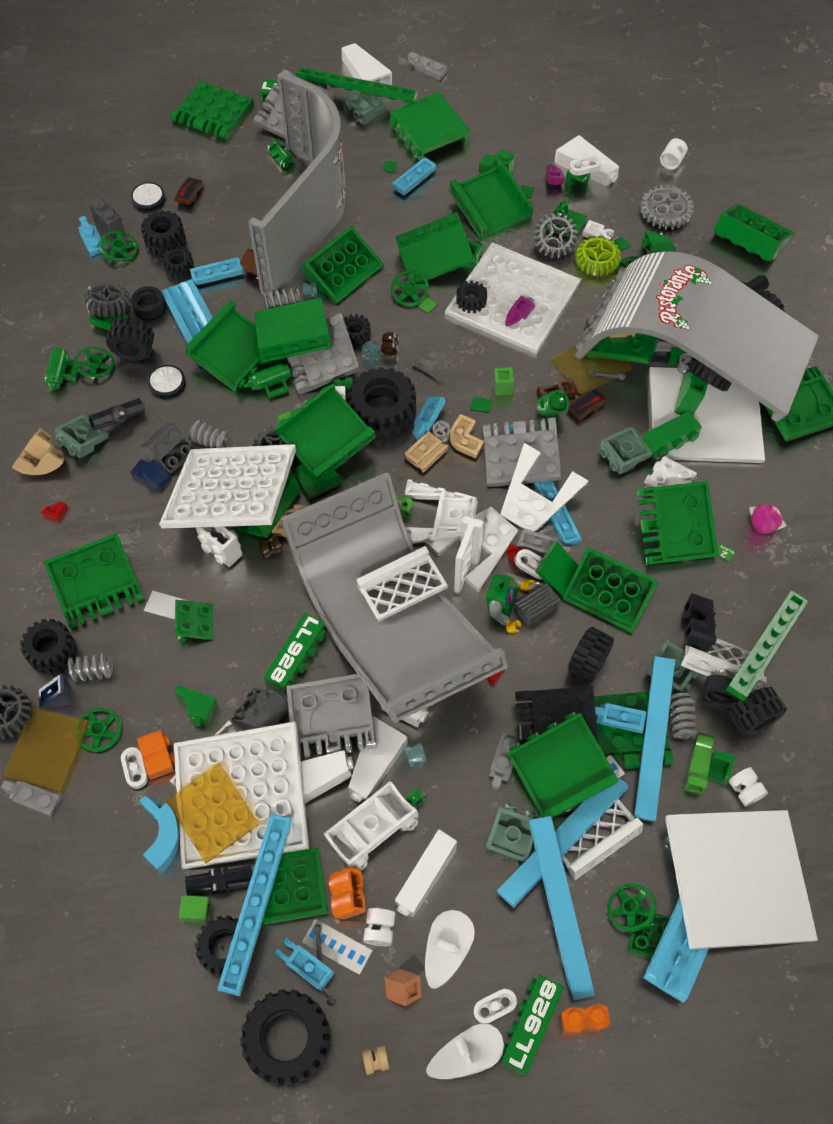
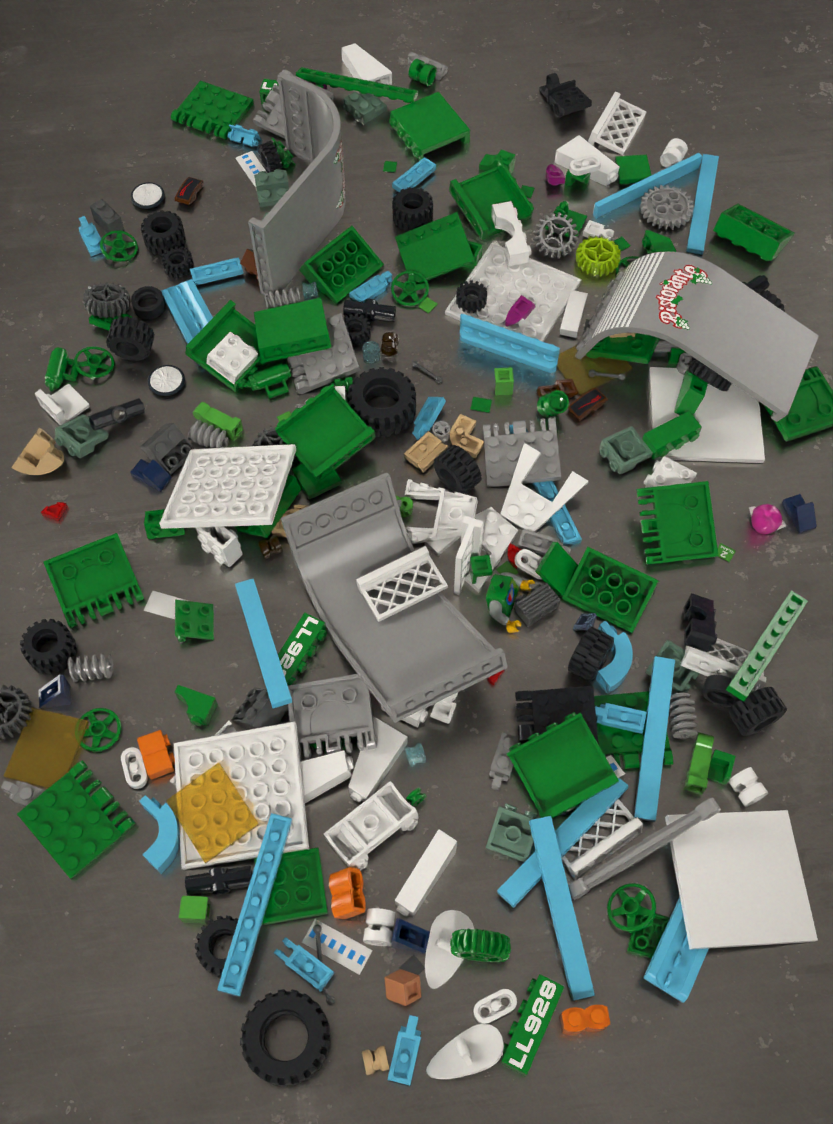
none -> green hinge [17,760,136,880]
none -> white bracket [35,384,90,425]
none -> green bracket [144,509,185,539]
none -> bright green leg [193,402,243,441]
none -> white brick [207,332,258,384]
none -> medium azure hinge [227,124,262,147]
none -> medium azure tile [235,578,292,708]
none -> white sticker [236,151,267,187]
none -> sand green plate [254,169,289,207]
none -> black tyre [258,141,282,173]
none -> black piece [343,299,396,322]
none -> medium azure hinge [349,271,393,302]
none -> medium azure hinge [387,1015,421,1086]
none -> dark blue slope [391,918,430,954]
none -> black tyre [392,187,433,231]
none -> green wheel [408,59,437,86]
none -> white plate [430,692,458,724]
none -> black tyre [433,445,482,494]
none -> green gear [450,928,511,963]
none -> medium azure plate [459,313,560,373]
none -> green panel [469,555,493,584]
none -> white arch [491,201,531,266]
none -> bright green sticker [496,561,518,575]
none -> black plate [539,73,592,117]
none -> white slope [560,290,588,338]
none -> light grey piece [568,798,721,901]
none -> sand blue slope [573,613,597,630]
none -> white fence [588,91,646,155]
none -> medium azure tile [593,153,702,218]
none -> medium azure arch [596,621,633,694]
none -> green tile [615,154,652,184]
none -> medium azure tile [686,154,719,255]
none -> dark blue slope [782,494,817,533]

